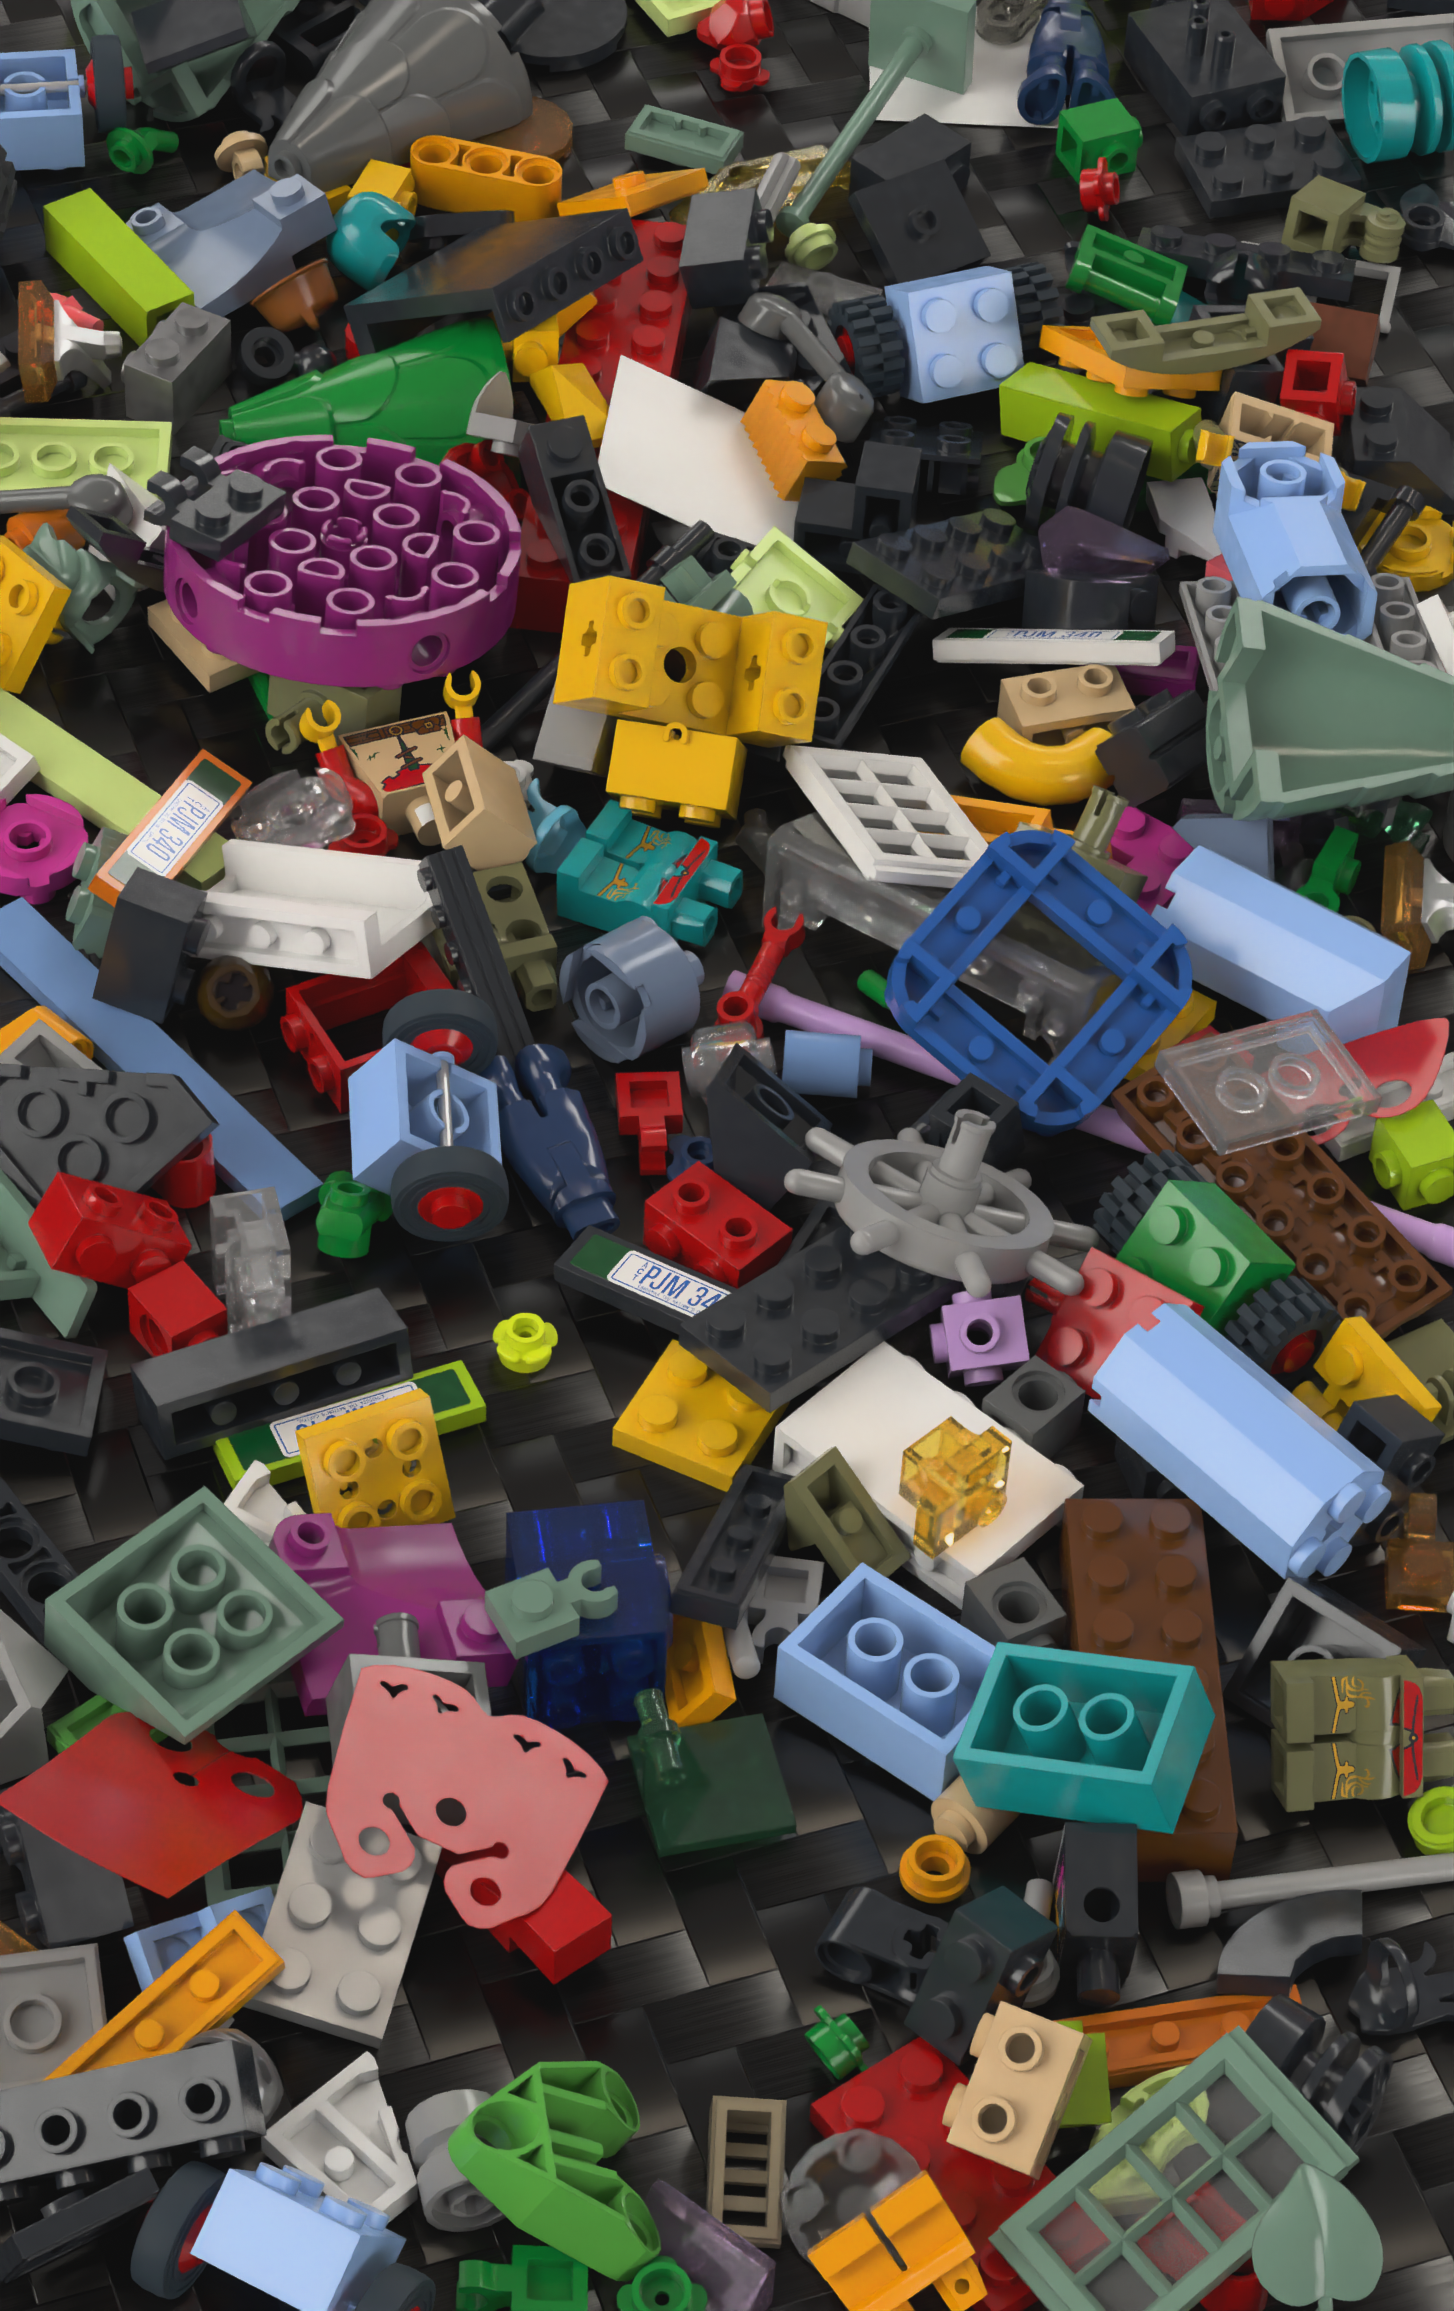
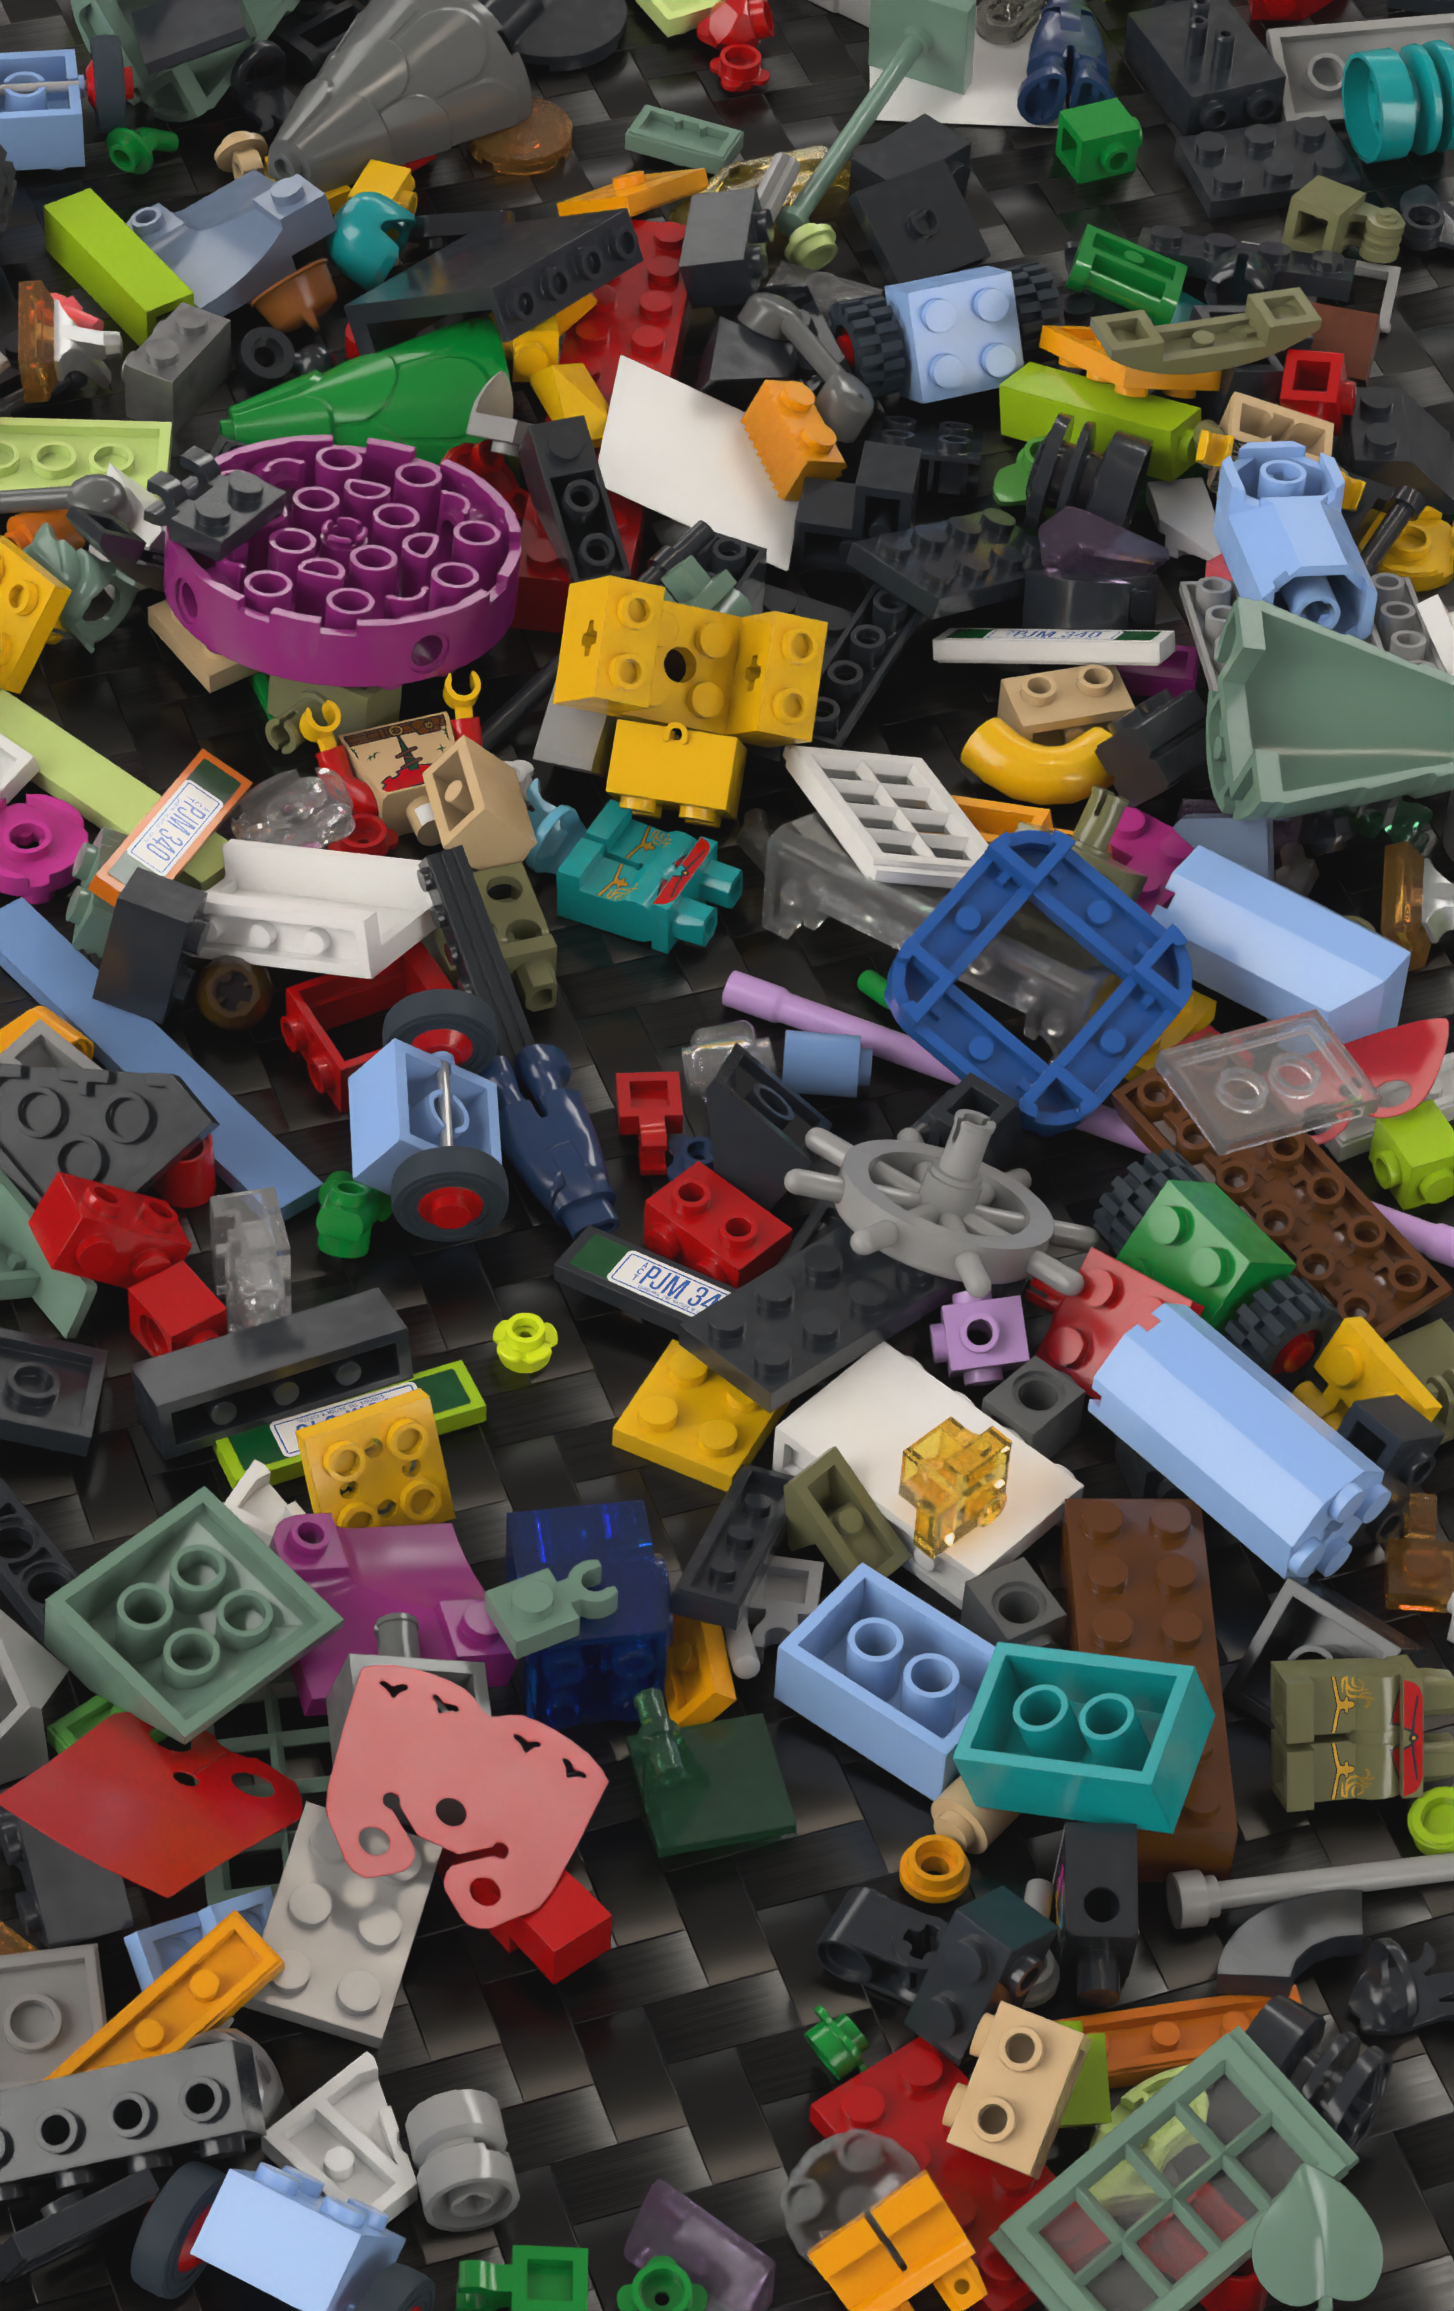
light orange beam [410,135,562,222] -> none
bright green connector [448,2061,661,2281] -> none
sand blue brick [559,916,705,1063] -> none
dark tan slope [705,2095,787,2249] -> none
red brick [713,906,805,1058] -> none
yellowish green plate [730,526,864,649] -> none
red plate [1080,157,1120,222] -> none
green plate [1296,825,1361,913] -> none

